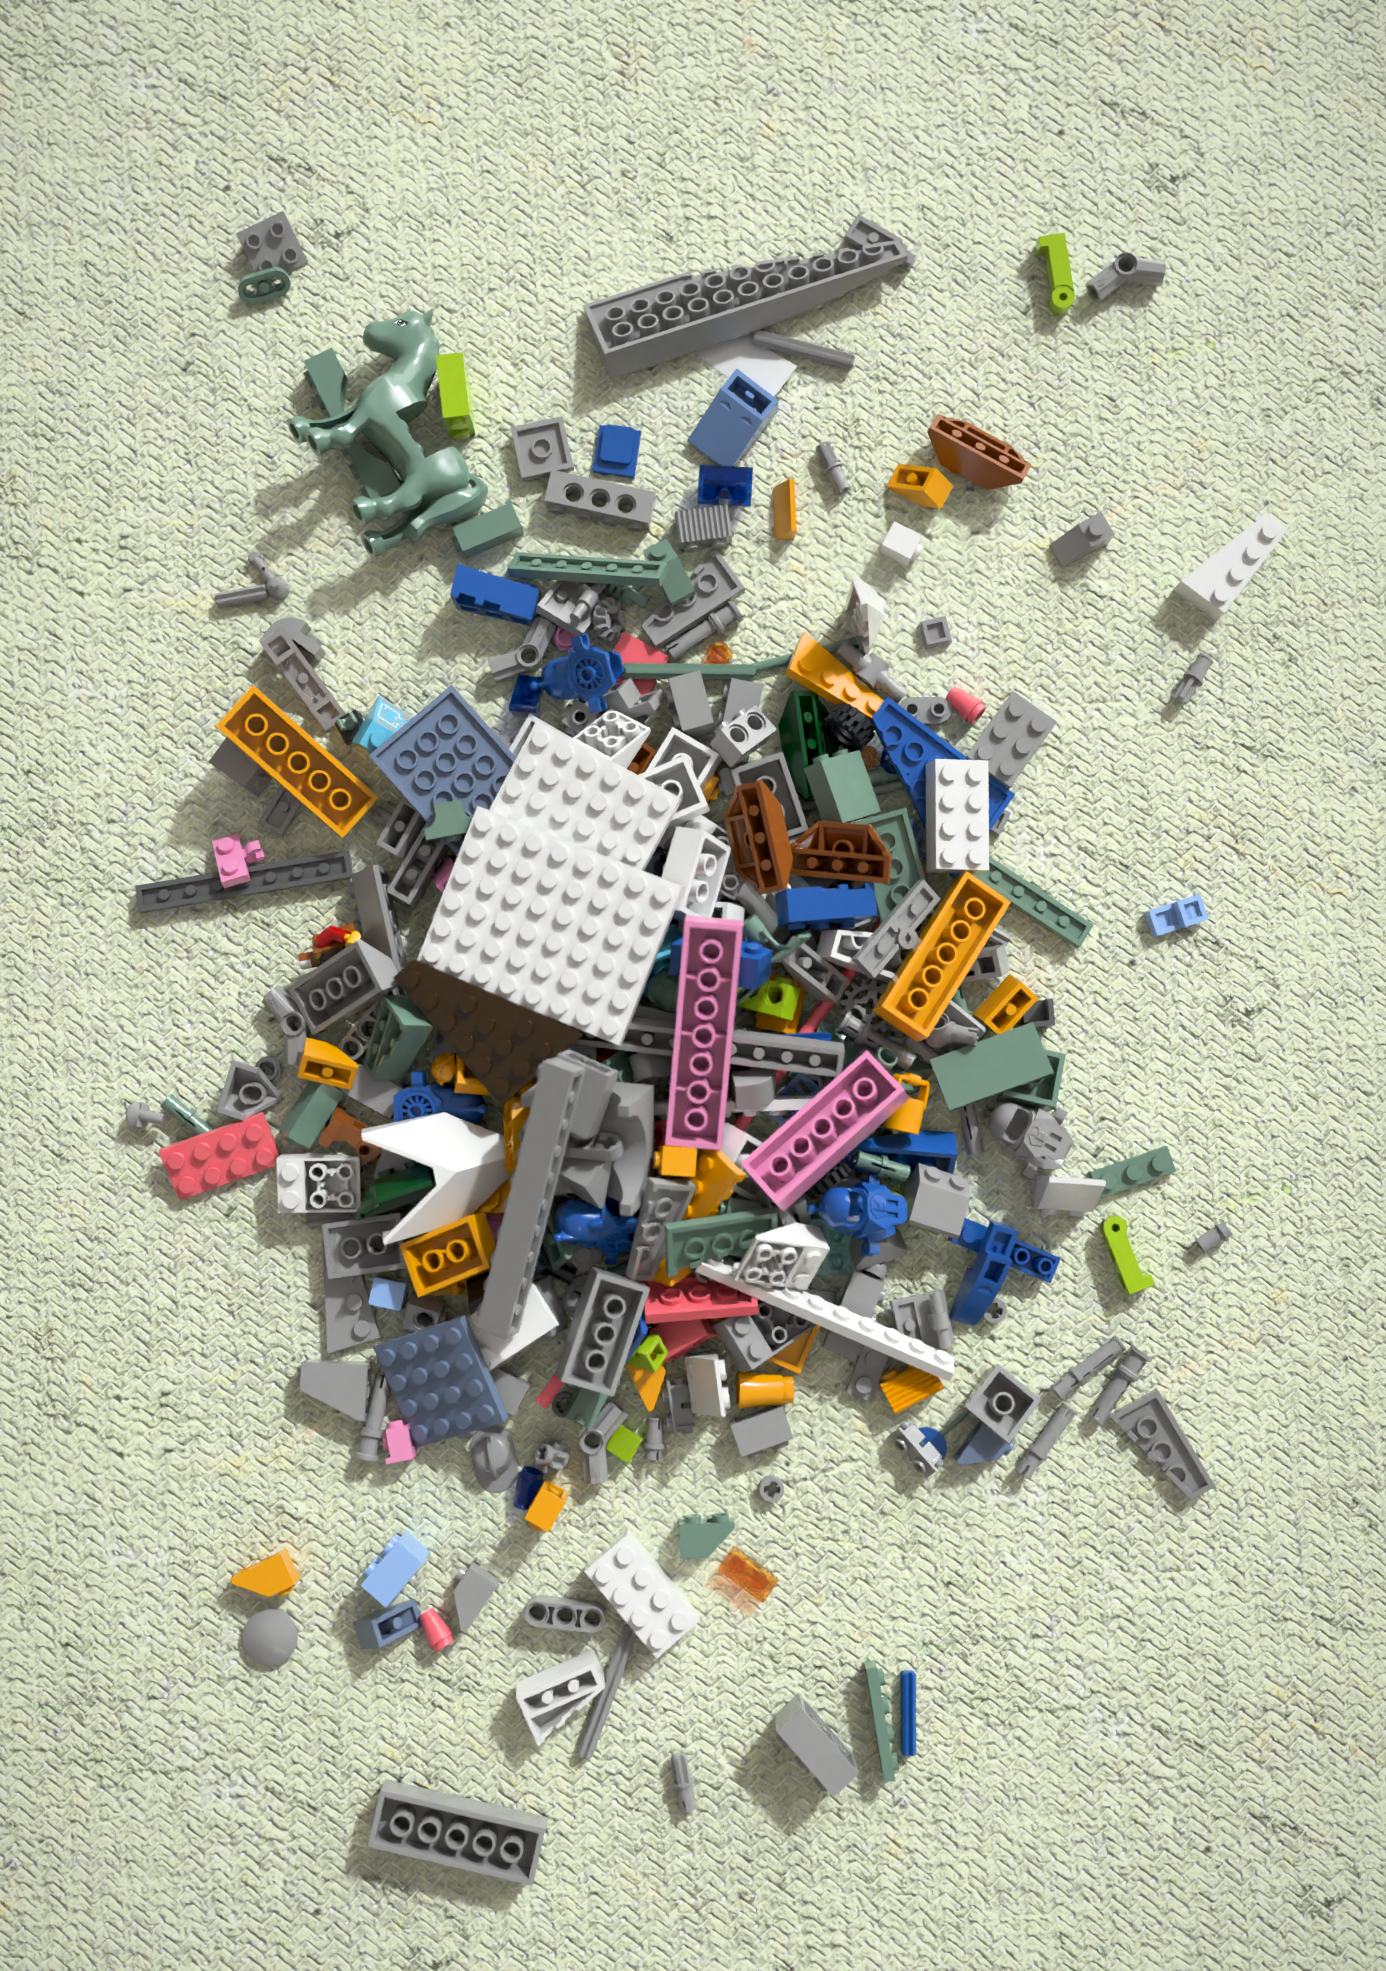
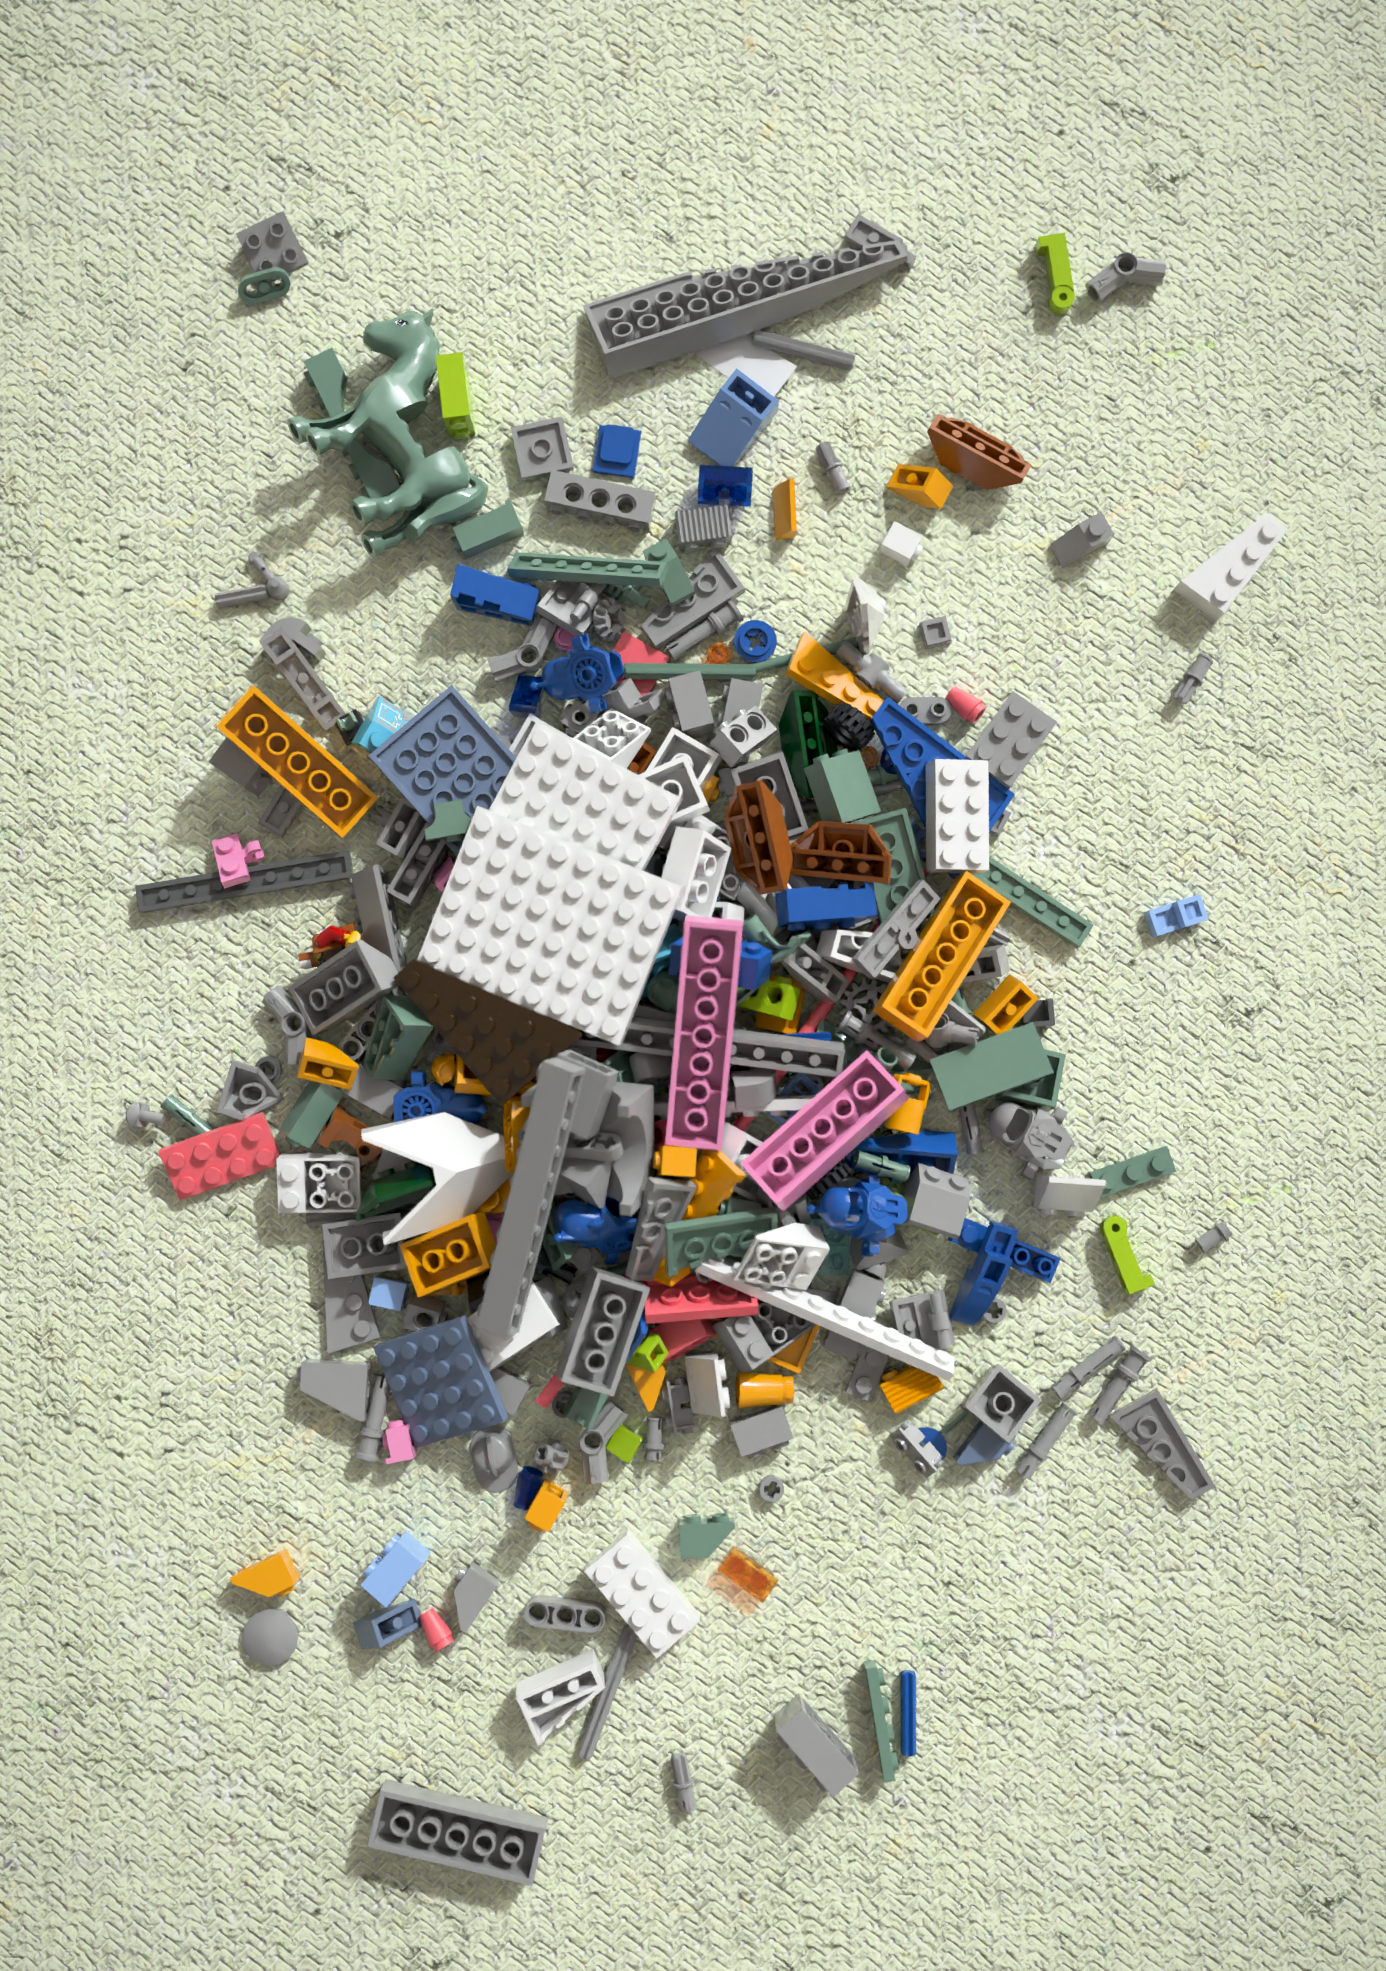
none -> blue gear [734,620,777,663]

